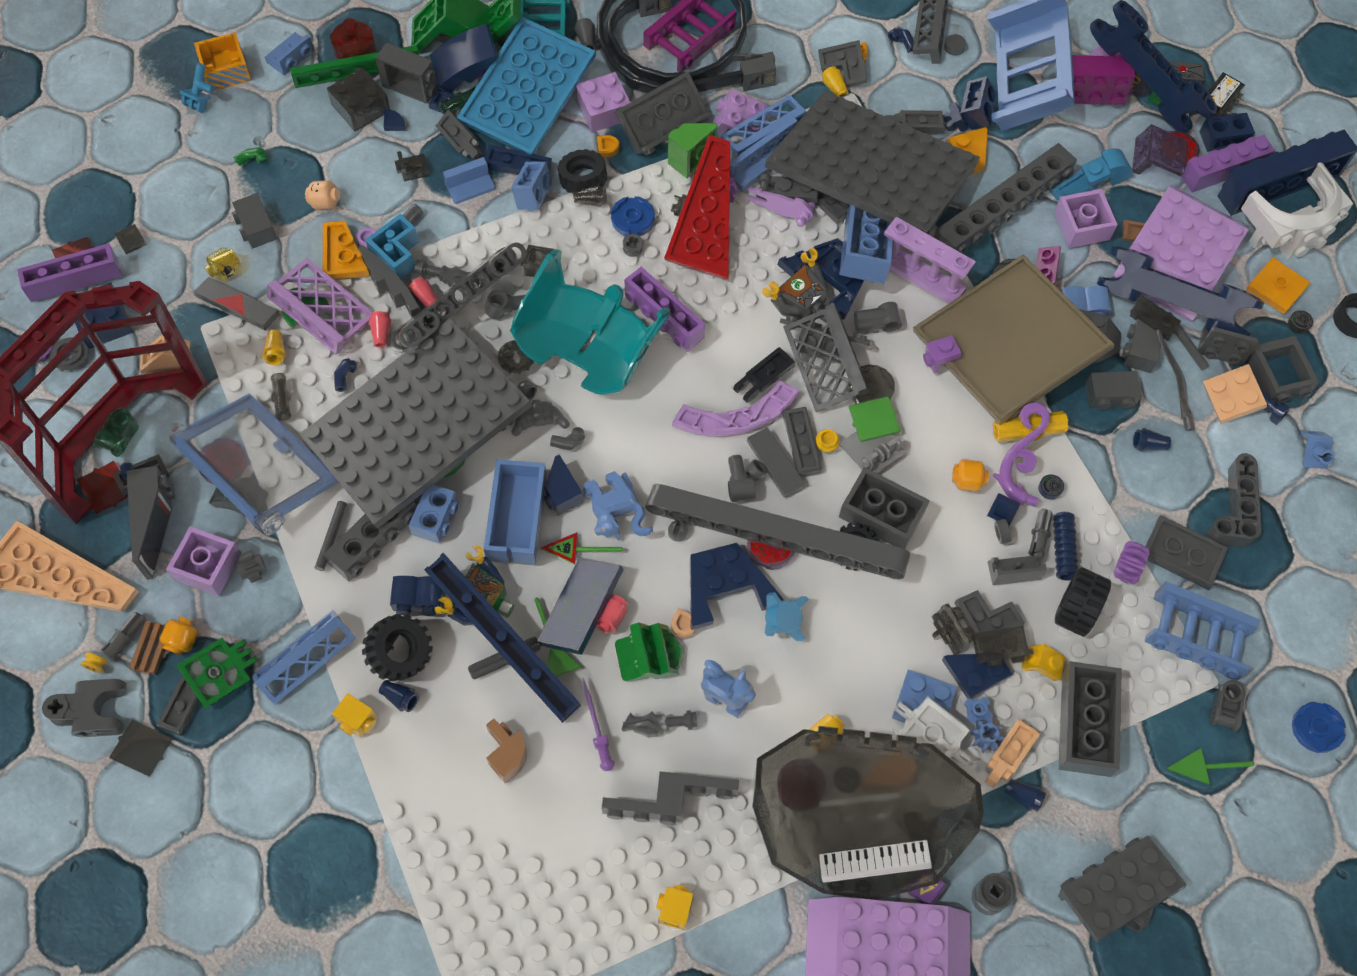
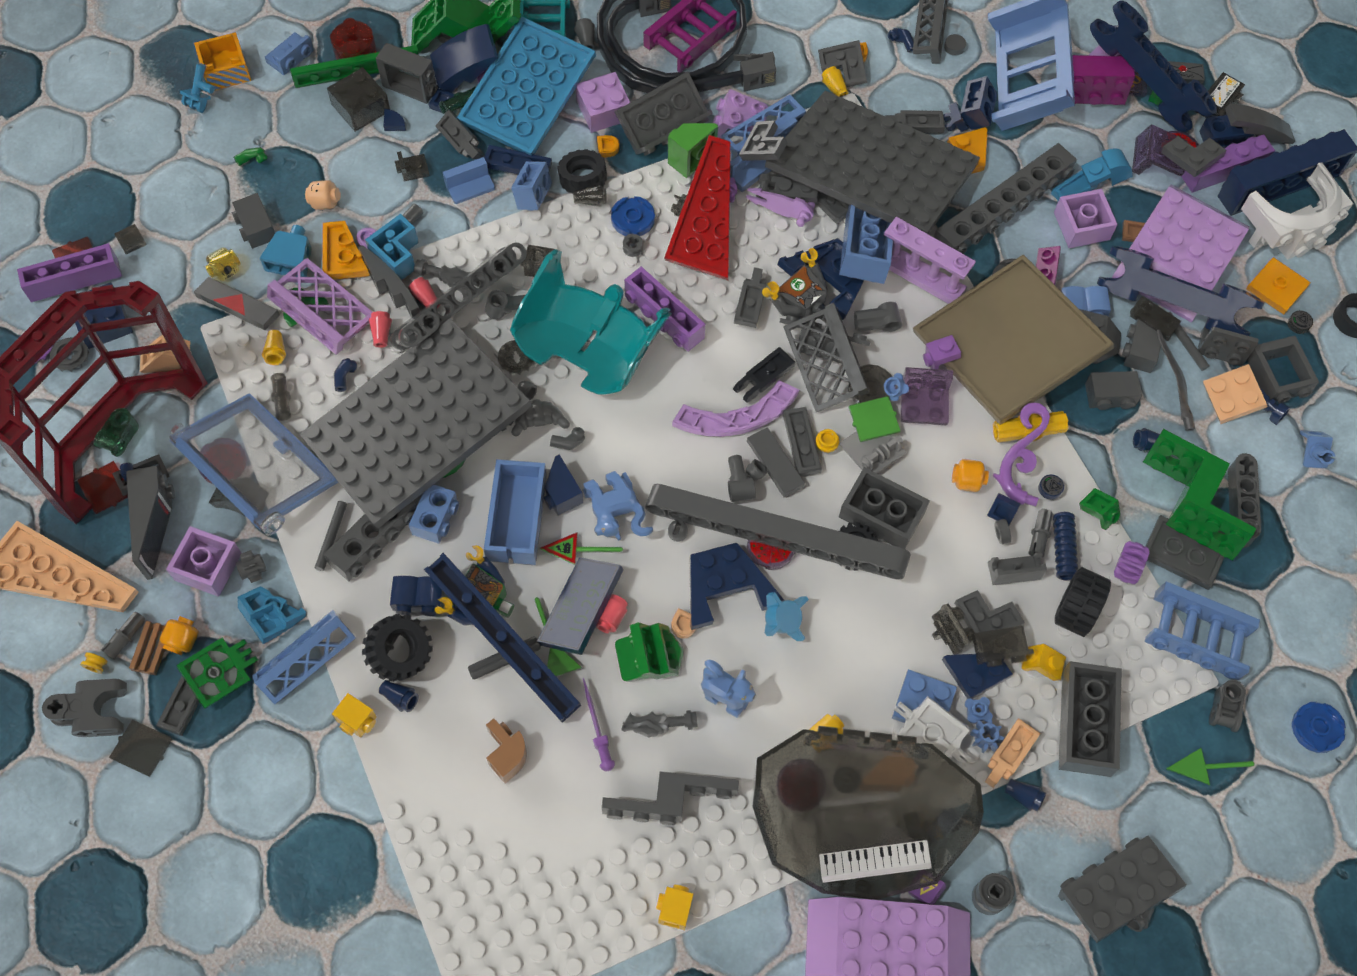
none -> dark azure slope [237,586,306,644]
none -> dark azure torso [260,225,311,277]
none -> dark grey hinge [734,267,766,328]
none -> dark grey plate [739,121,787,161]
none -> medium blue plate [884,373,909,401]
none -> clear purple bracket [901,367,953,425]
none -> green bracket [1079,488,1121,530]
none -> green bracket [1143,429,1256,561]
none -> dark grey plate [1161,136,1226,177]
none -> dark grey slope [1225,103,1295,144]

